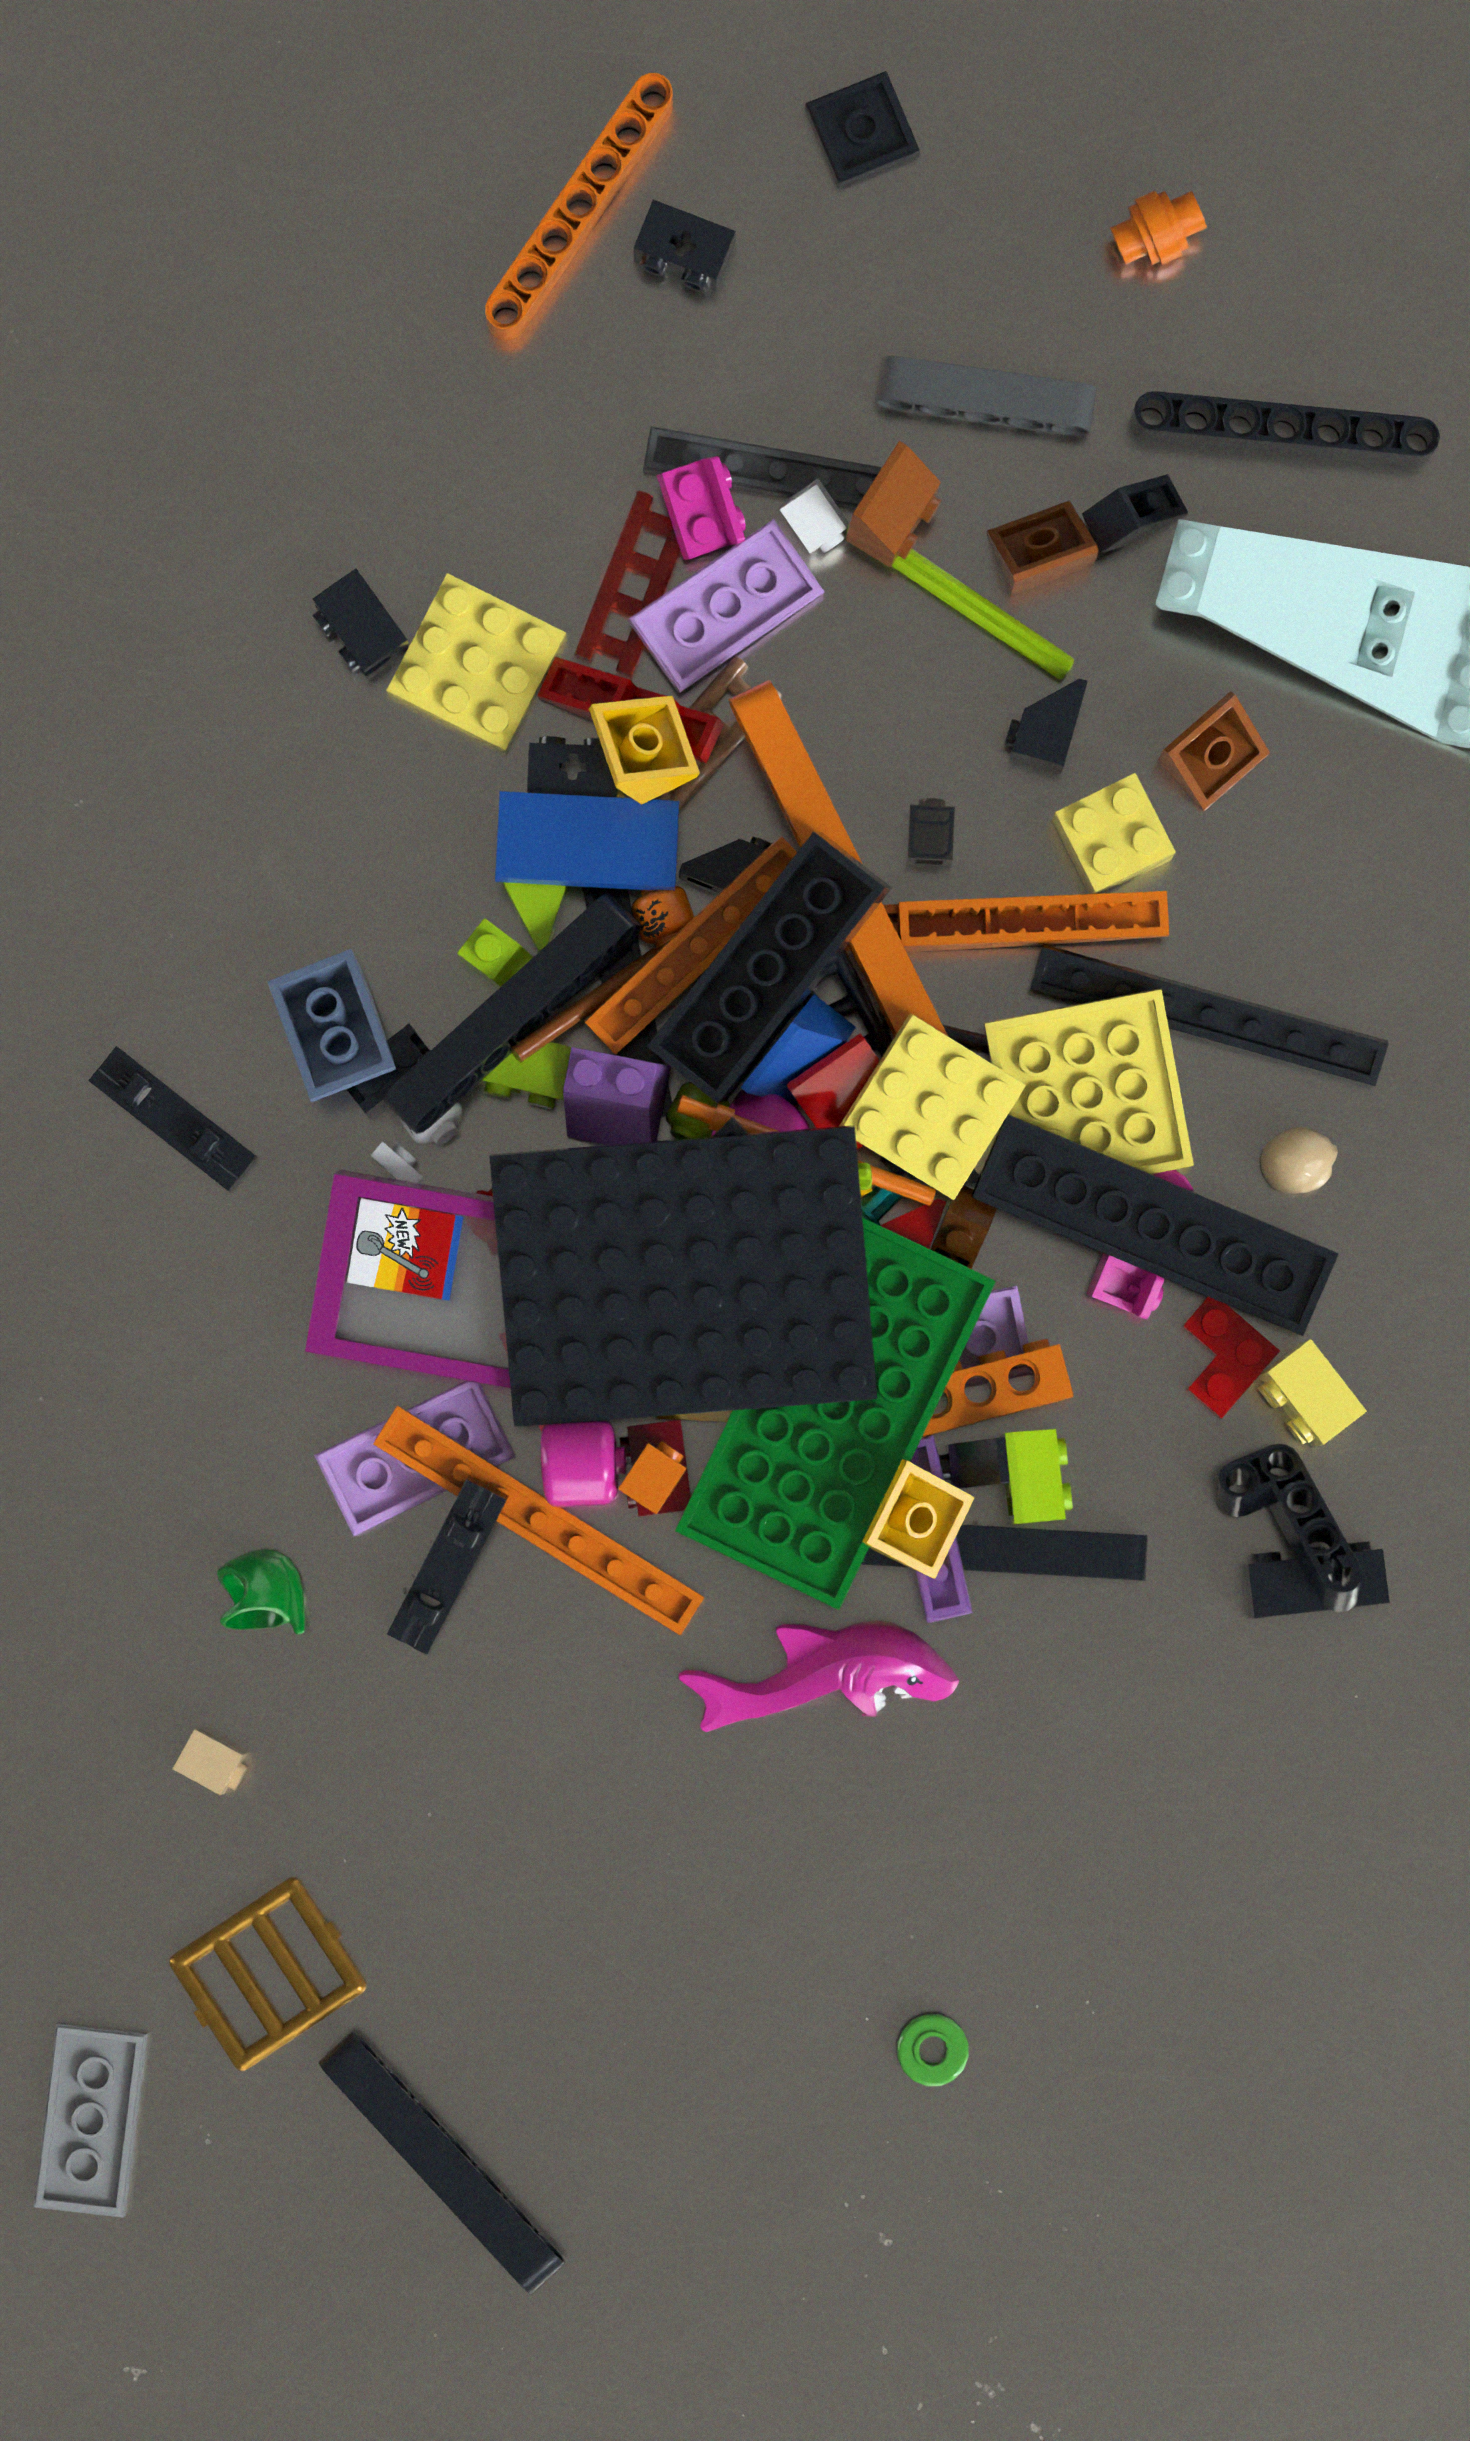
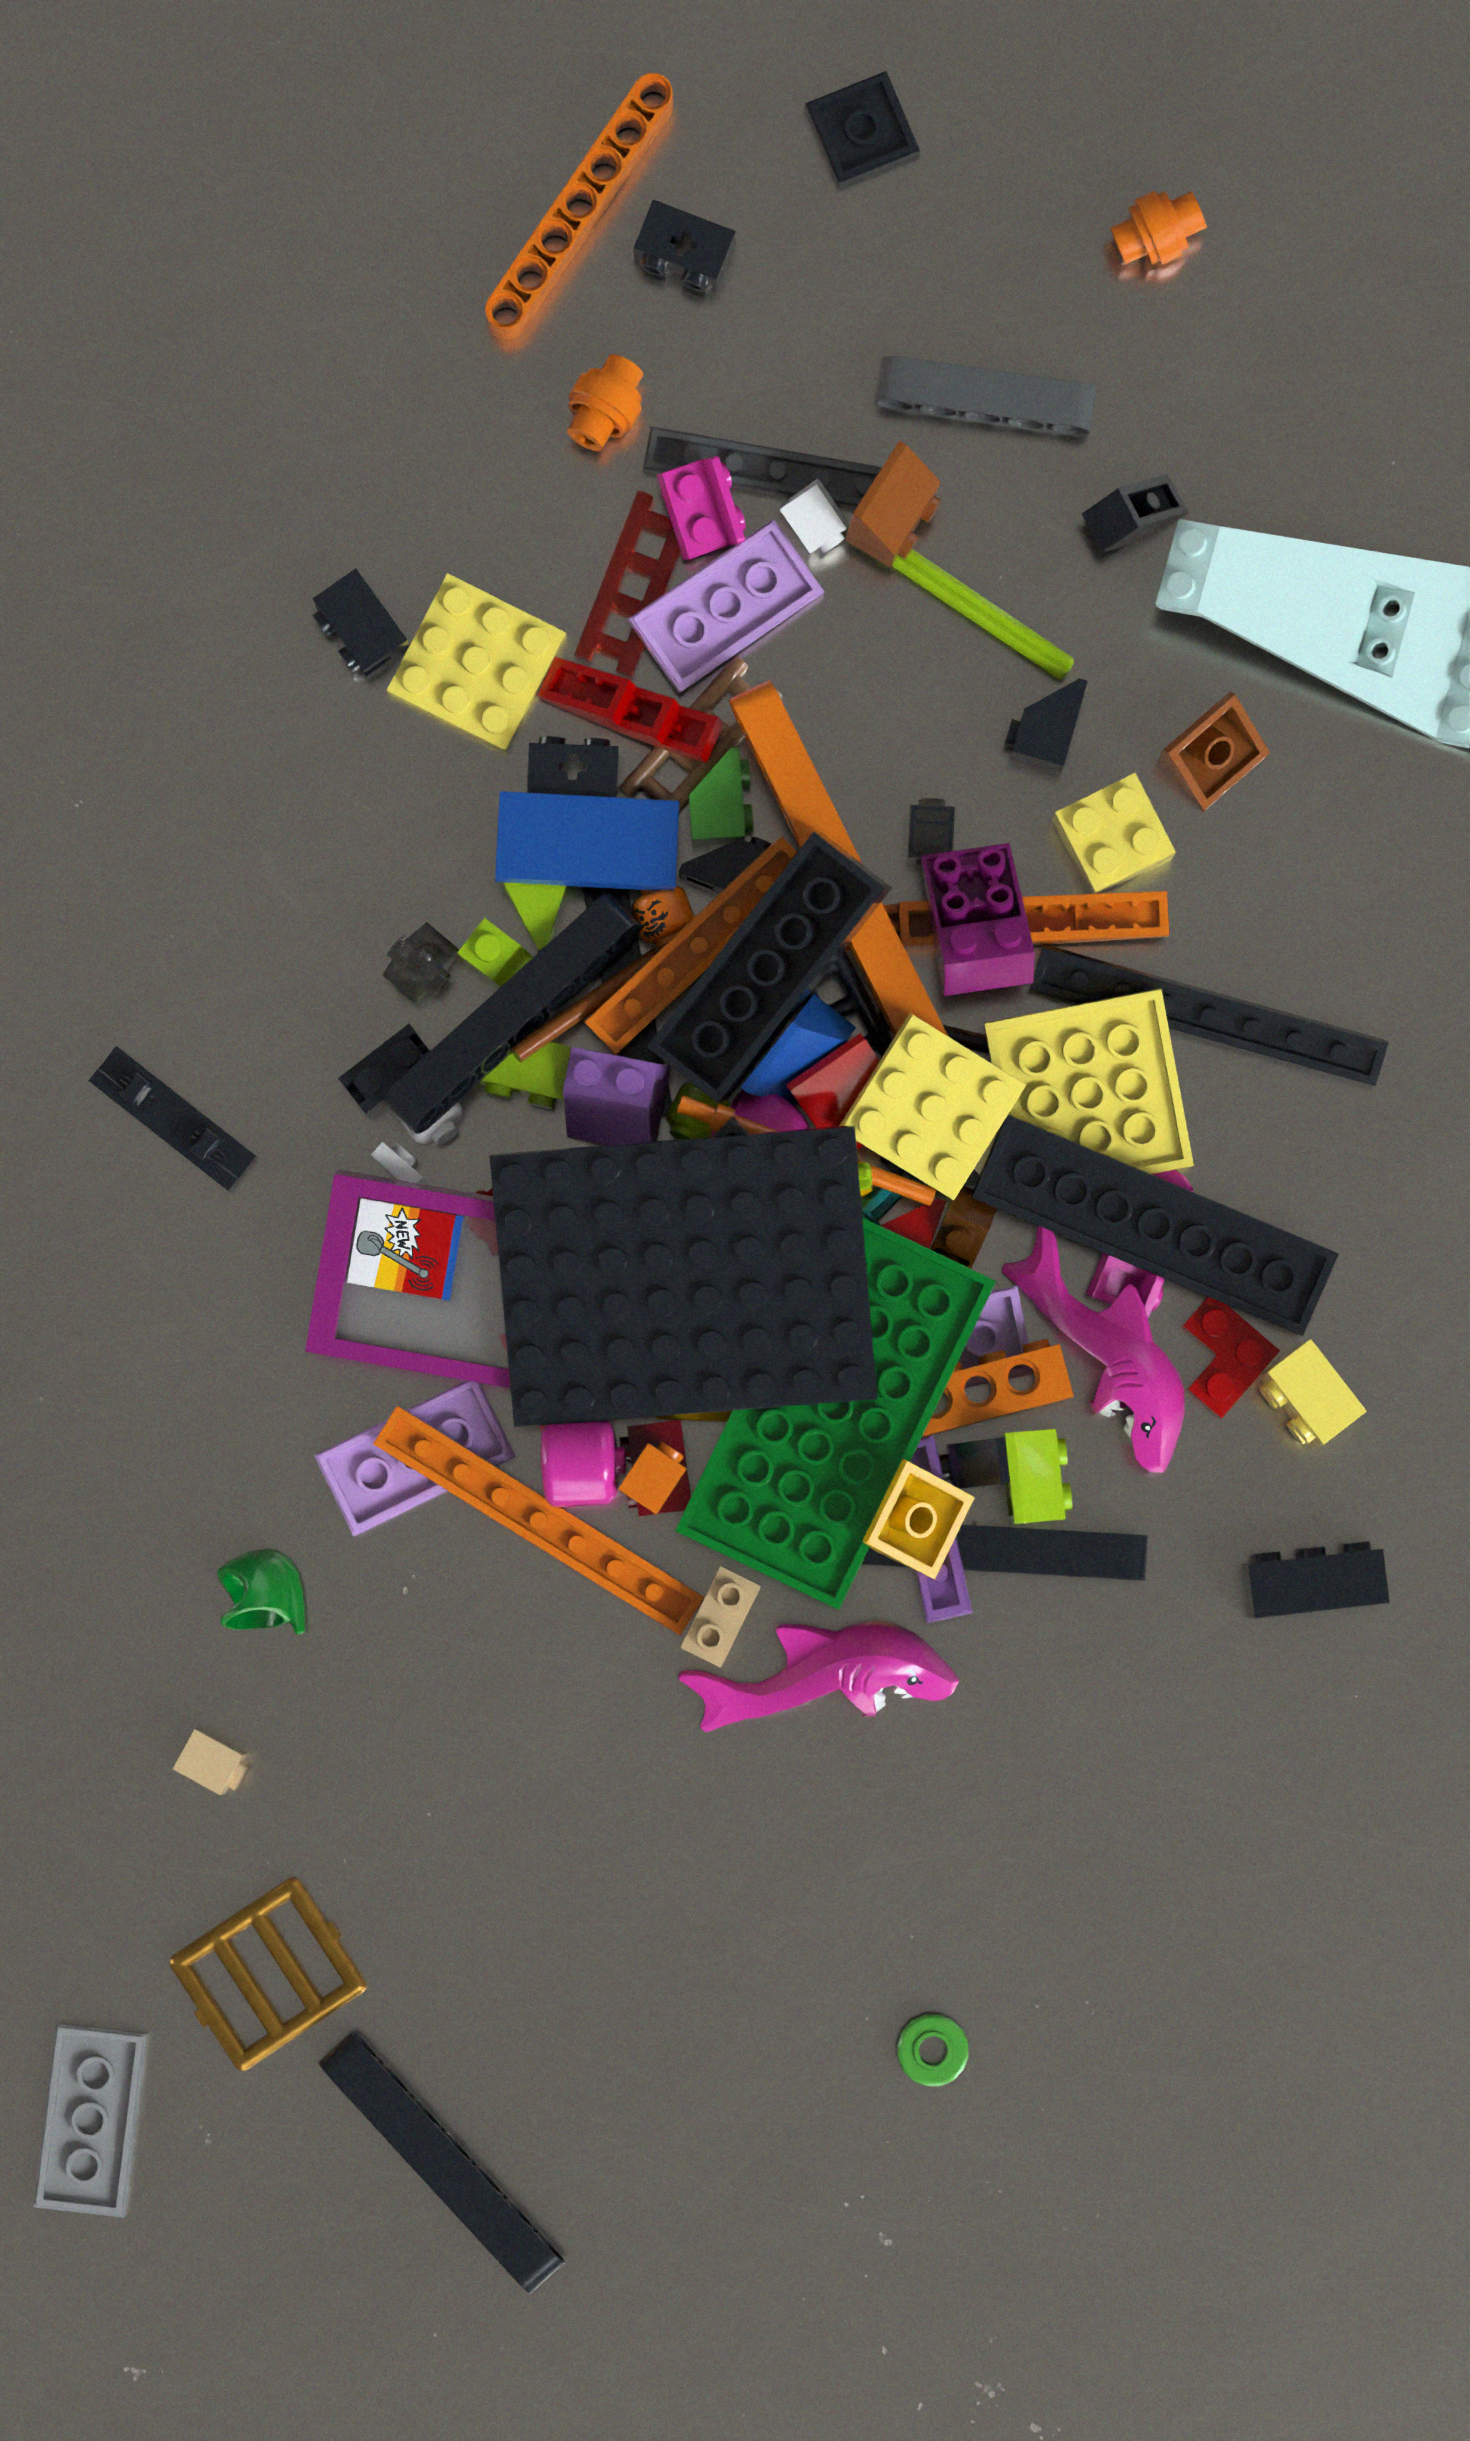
sand blue slope [267,949,396,1102] -> none
black hinge [387,1475,509,1655] -> none
yellow slope [589,696,700,805] -> none
dark orange slope [987,500,1098,595] -> none
black beam [1130,391,1440,467] -> none
black beam [1217,1444,1363,1612] -> none
tan hair [1260,1127,1338,1194] -> none
none -> clear smoke brick [382,922,459,1004]
none -> orange piece [567,354,644,451]
none -> tan brick [680,1566,761,1668]
none -> bright green slope [689,747,754,847]
none -> magenta slope [921,843,1035,996]
none -> dark pink piece [1002,1226,1185,1473]

